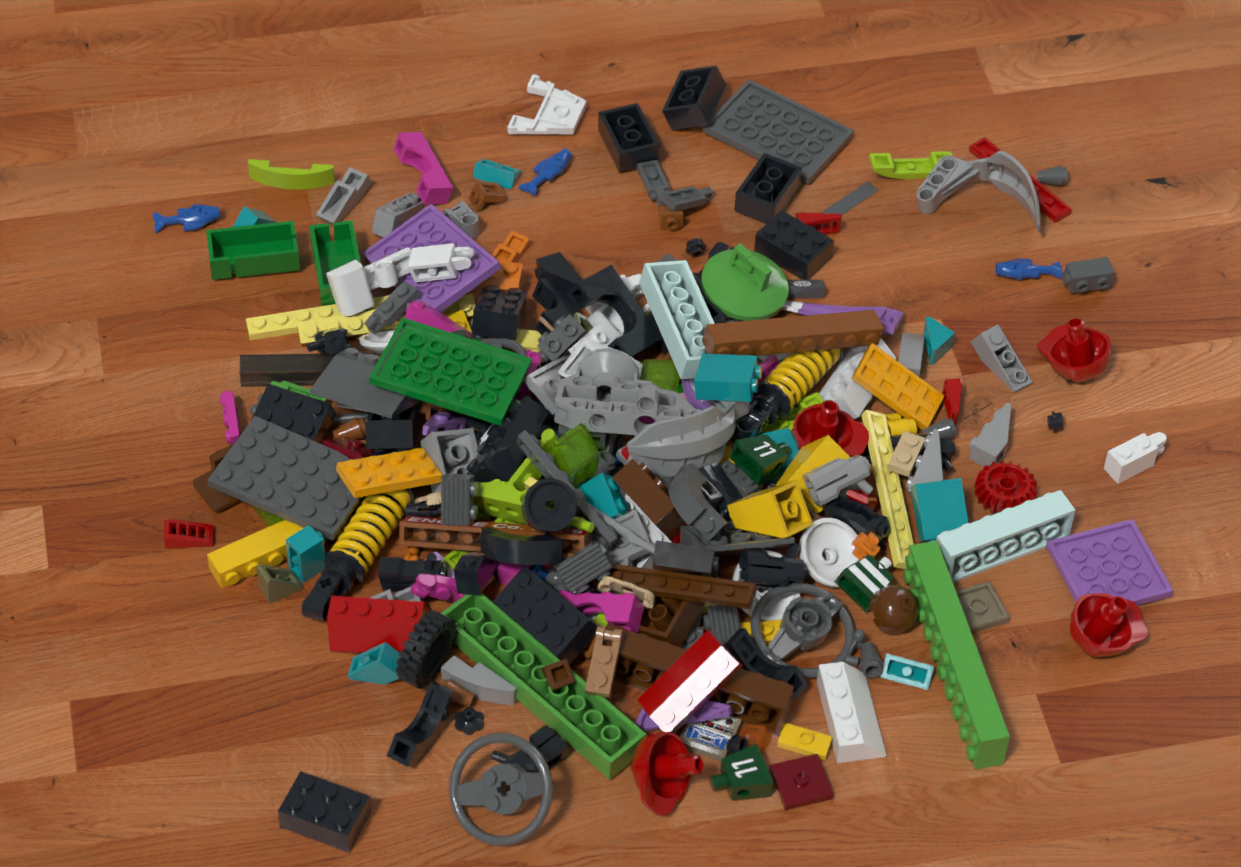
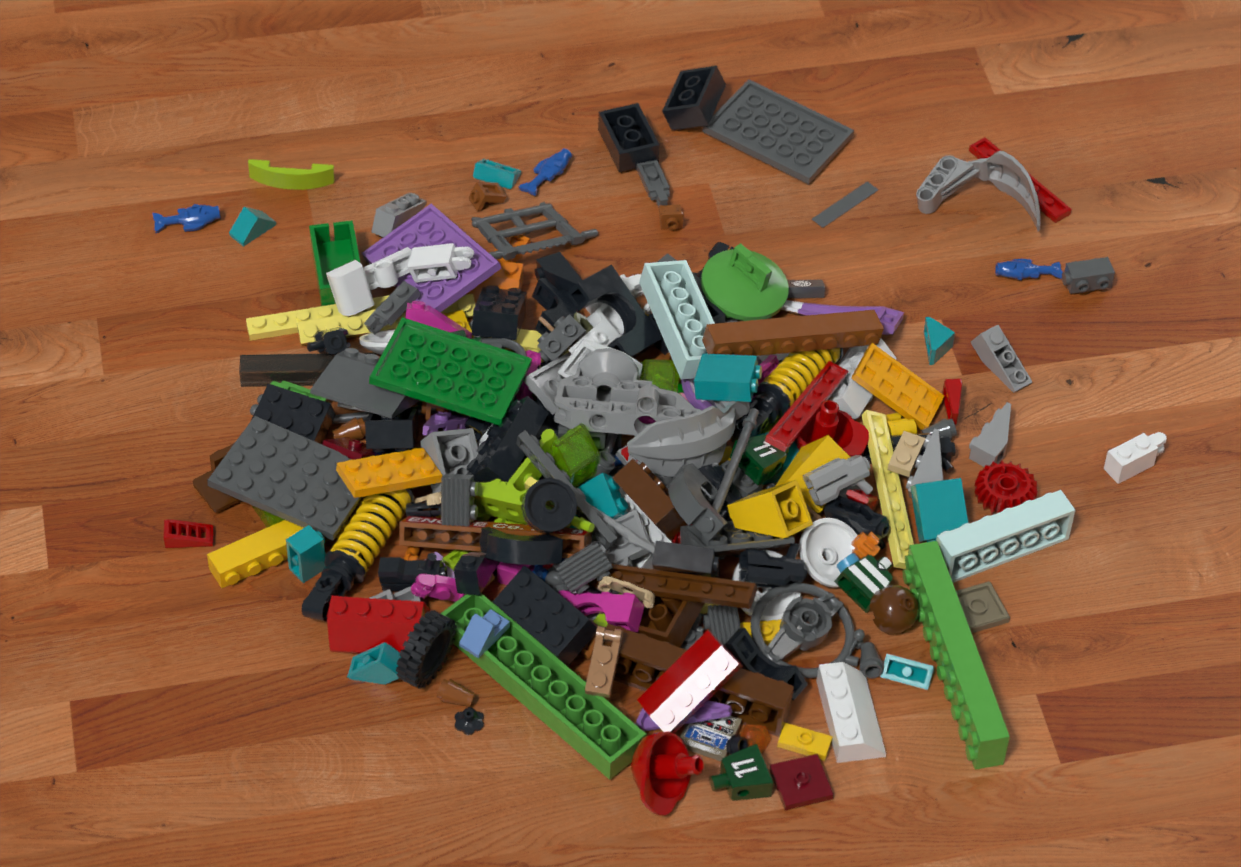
green piece [206,221,300,280] -> none
dark pink hinge [220,390,241,444] -> none
olive slope [257,563,303,604] -> none
black brick [278,771,371,853] -> none
light grey slope [316,167,371,224] -> none
black arch [387,681,455,767] -> none
dark pink arch [393,132,453,205] -> none
light grey slope [441,656,517,705] -> none
light grey piece [442,201,479,240] -> none
dark grey piece [449,733,553,846] -> none
black piece [491,725,568,773] -> none
white wing [507,74,586,134] -> none
reddish brown slope [541,659,575,690] -> none
dark grey hinge [660,186,714,212] -> none
black plate [685,238,706,257] -> none
black brick [734,153,803,223] -> none
black brick [754,210,834,280] -> none
red slope [795,213,842,235] -> none
lime slope [869,151,952,179] -> none
light grey slope [898,332,925,377] -> none
dark grey cone [1037,165,1068,186] -> none
red piece [1037,318,1111,382] -> none
medium lavender plate [1046,519,1173,606] -> none
black plate [1047,411,1063,433] -> none
red piece [1070,593,1148,657] -> none
none -> medium blue slope [459,609,510,658]
none -> dark grey piece [471,202,598,260]
none -> flat silver bar [712,408,759,513]
none -> red tile [765,361,849,452]
none -> dark azure tile [836,553,860,573]

